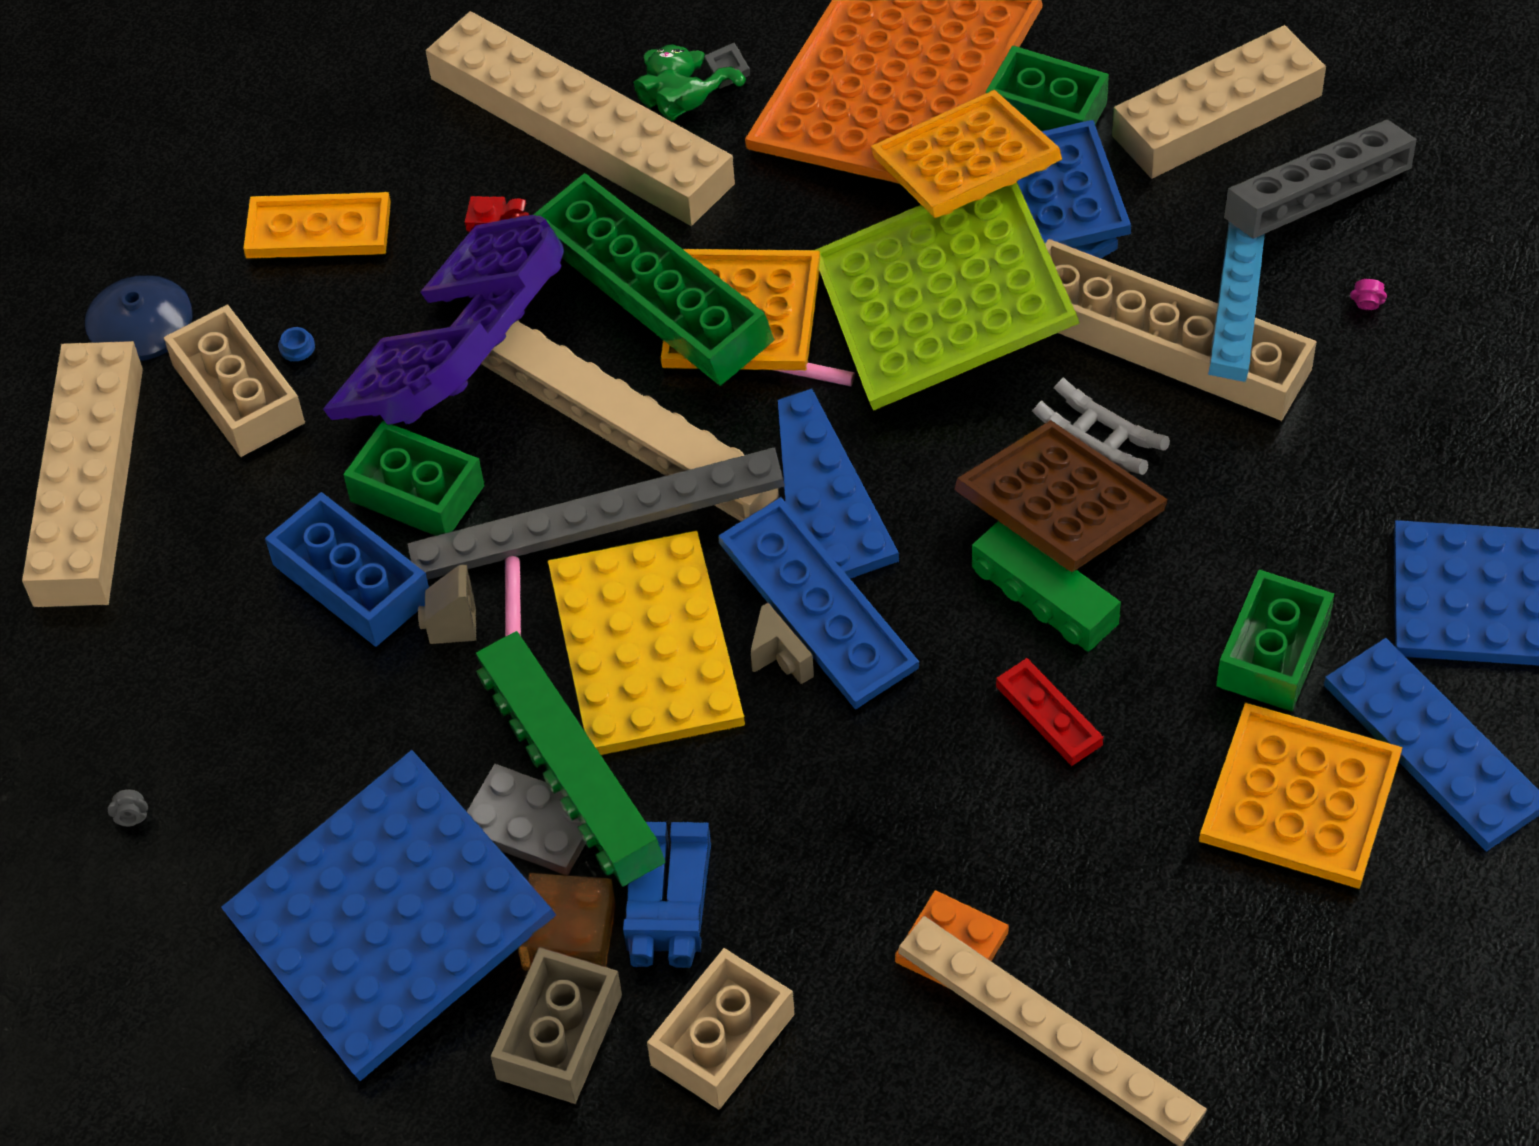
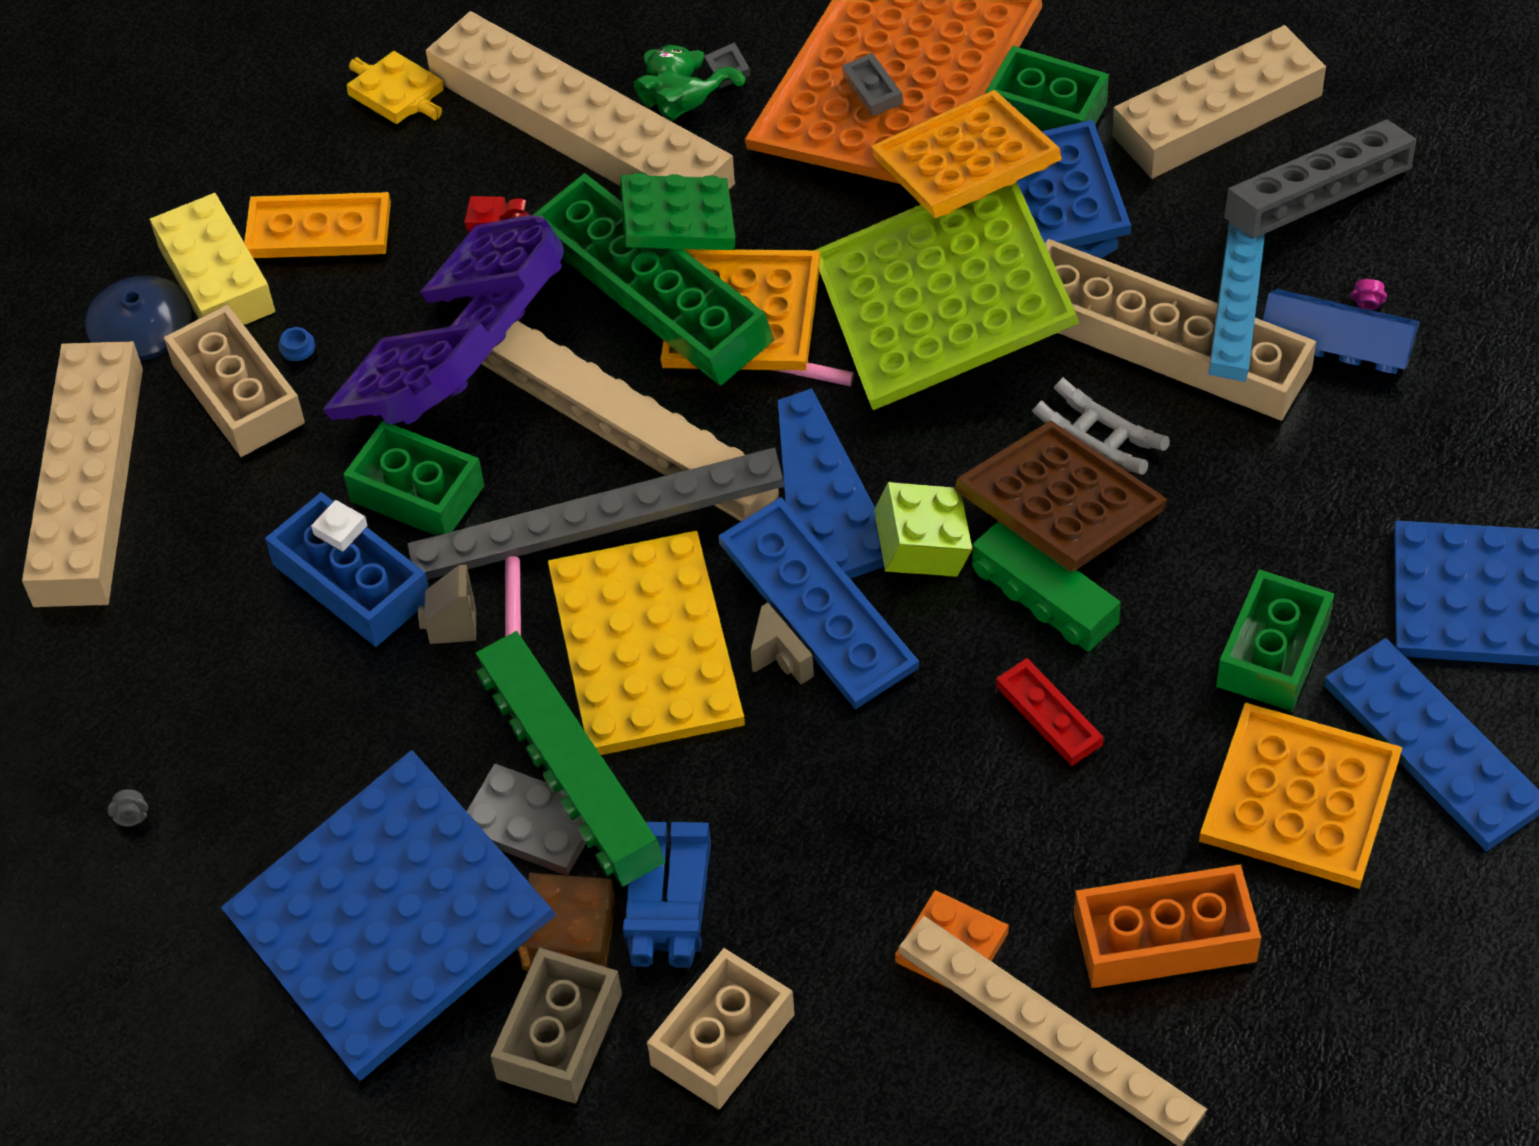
none -> light yellow brick [150,193,275,325]
none -> white plate [311,500,367,551]
none -> yellow plate [347,51,444,124]
none -> green plate [620,173,735,250]
none -> dark grey plate [842,53,904,117]
none -> lime brick [874,482,972,577]
none -> orange brick [1074,865,1261,988]
none -> blue slope [1262,289,1420,374]

